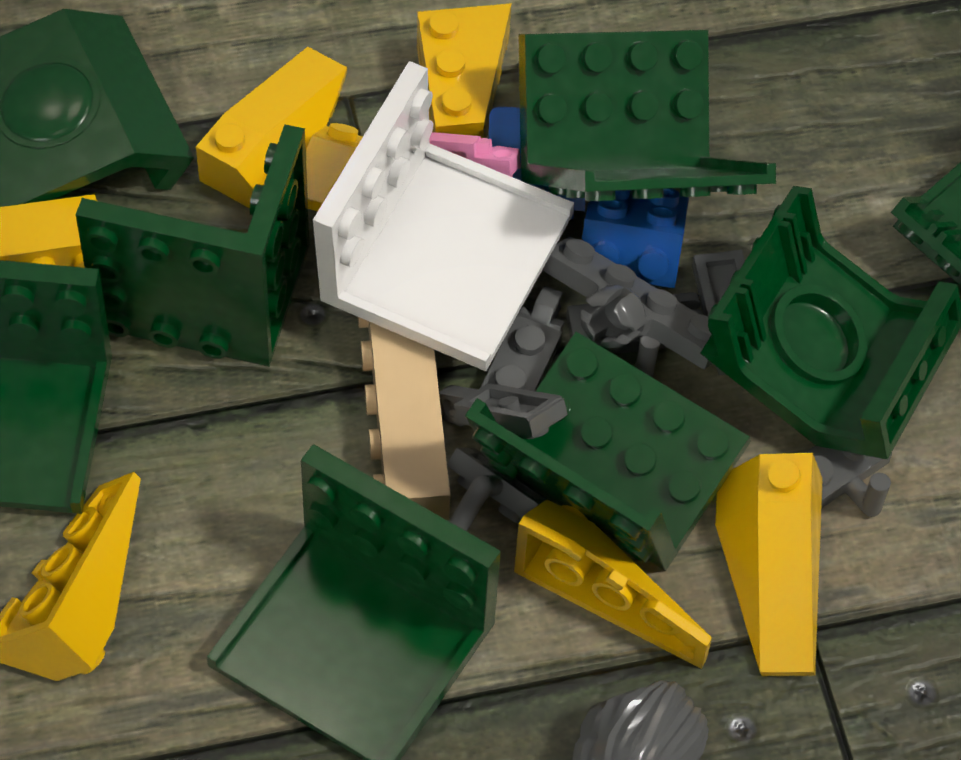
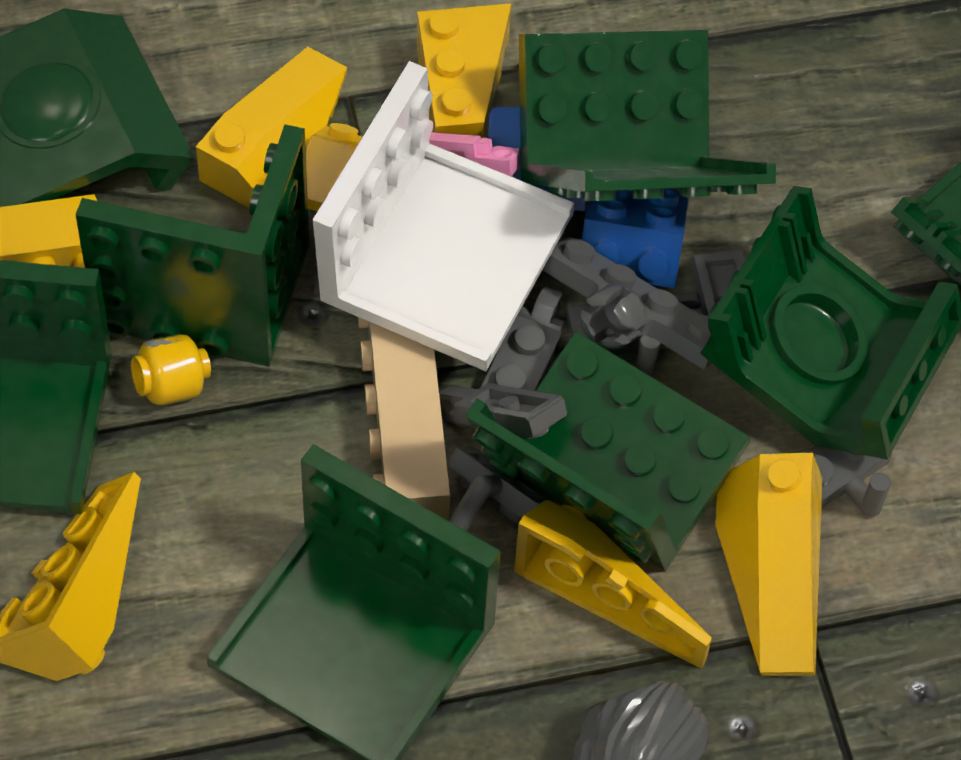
none -> yellow head [131,334,211,405]

